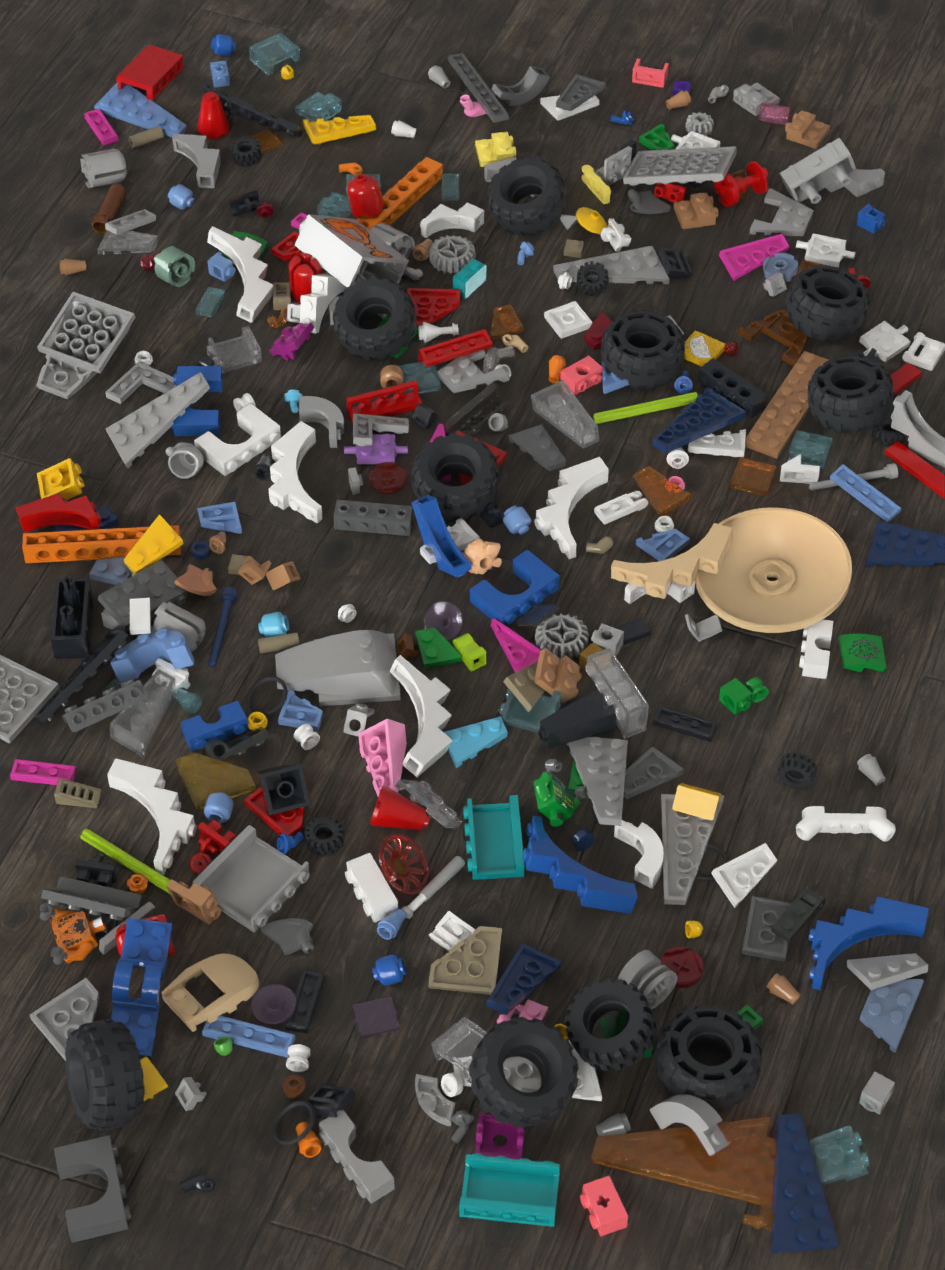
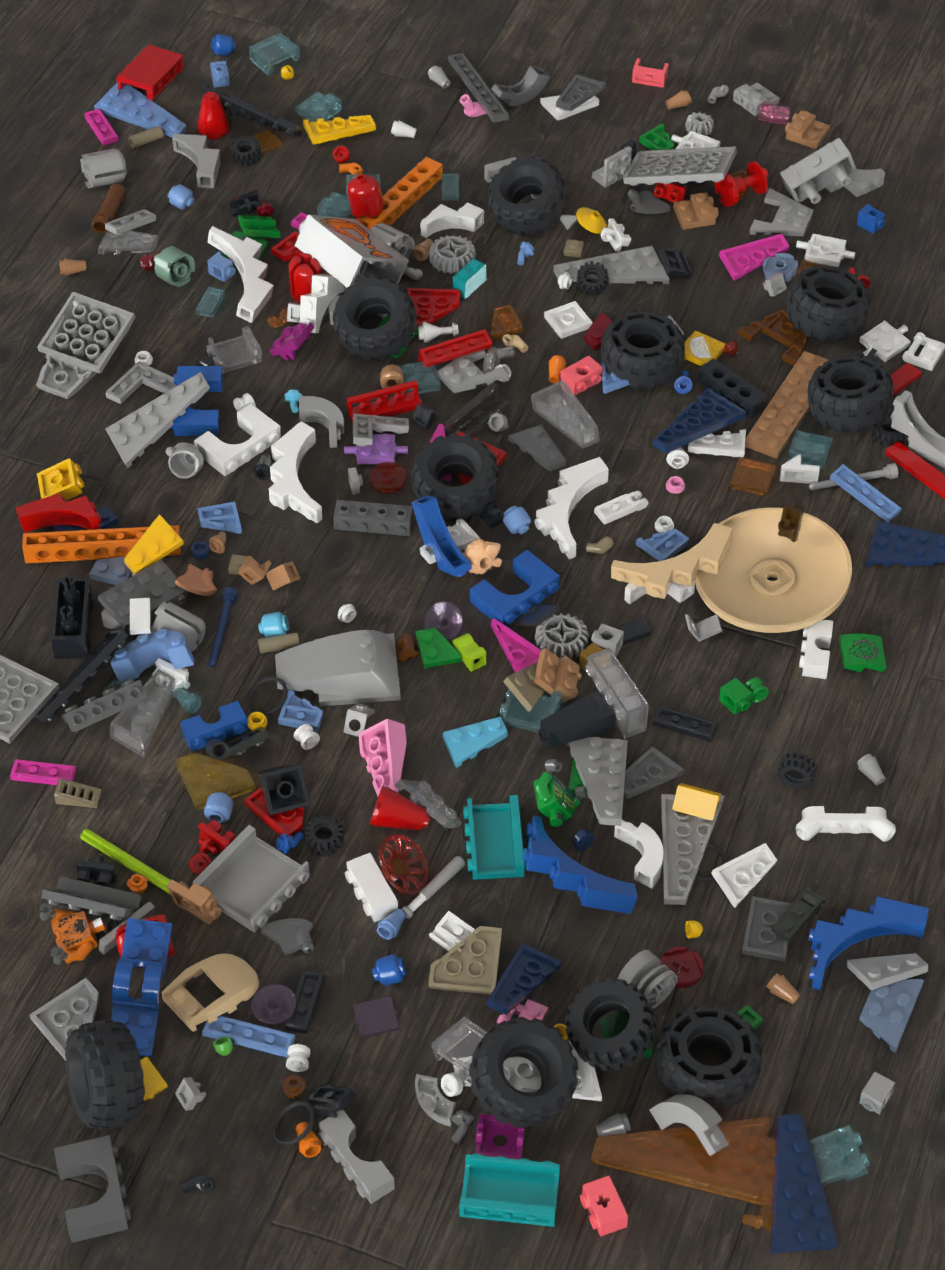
white arch [107,758,197,876] -> none
dark tan slope [272,282,291,310] -> none
white arch [389,655,453,777] -> none
light yellow plate [475,132,516,167] -> none
light yellow hinge [582,165,611,204] -> none
lime axle [594,392,698,424] -> none
blue plate [610,110,634,125] -> none
clear orange wing [633,466,693,517] -> none
dark purple tile [673,81,691,95] -> none
none -> green slope [238,215,280,238]
none -> red tile [333,146,350,163]
none -> dark brown hips [778,504,804,542]

